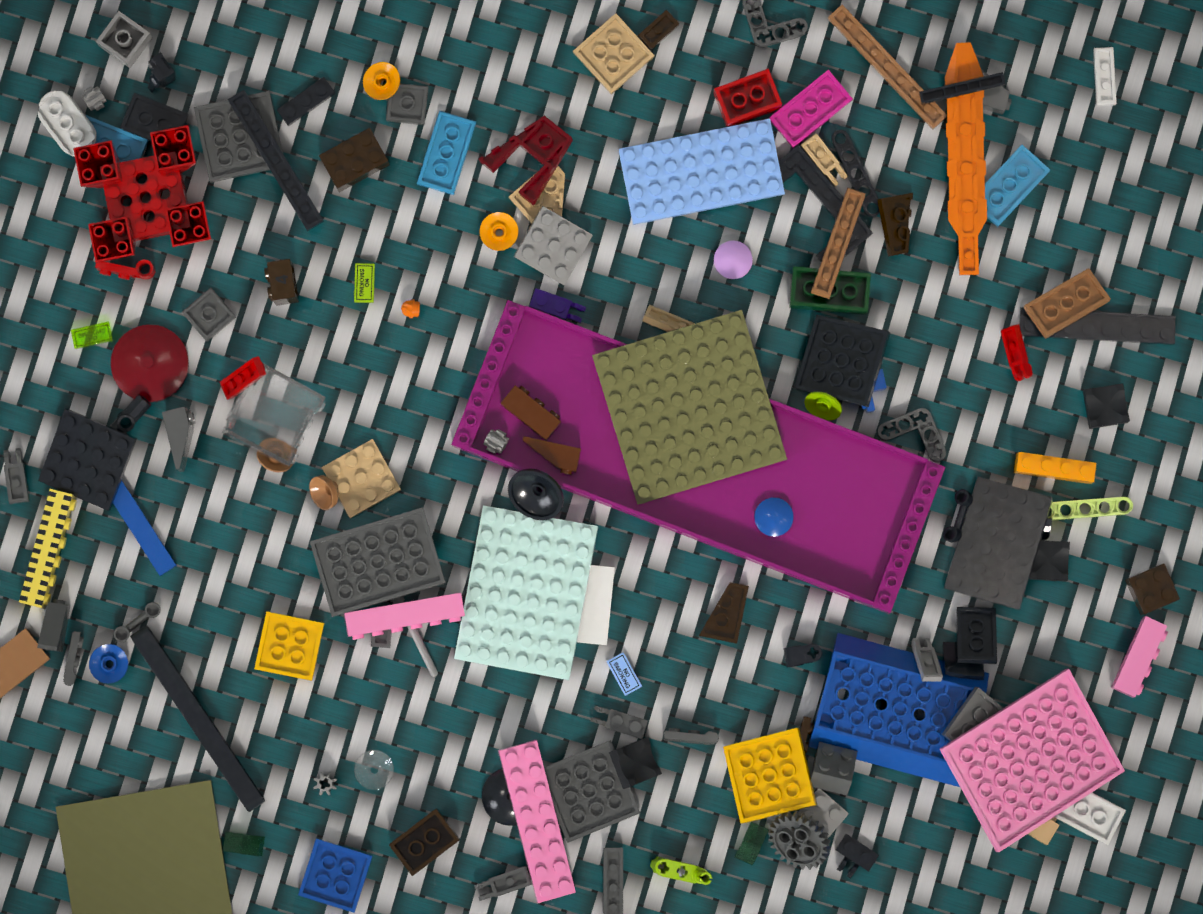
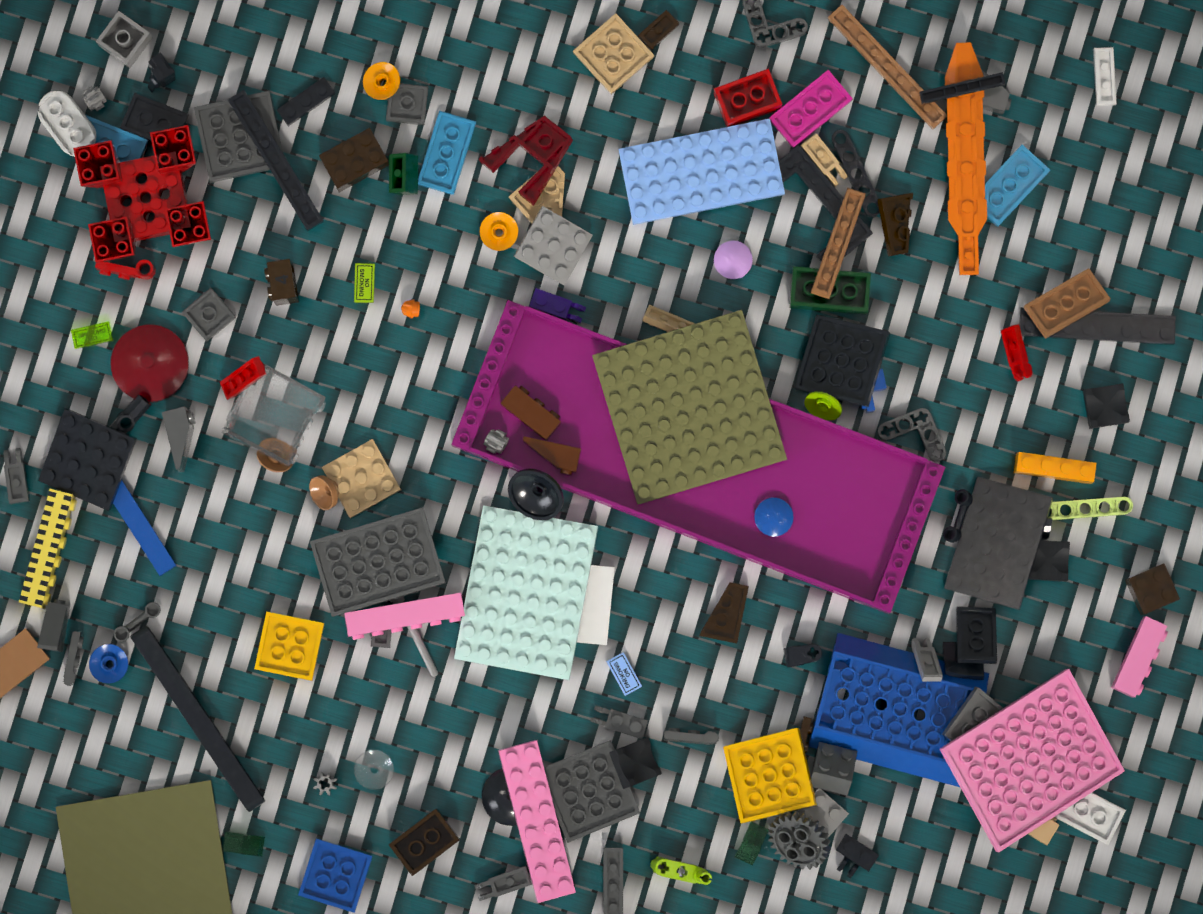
none -> dark green brick [389,153,418,195]

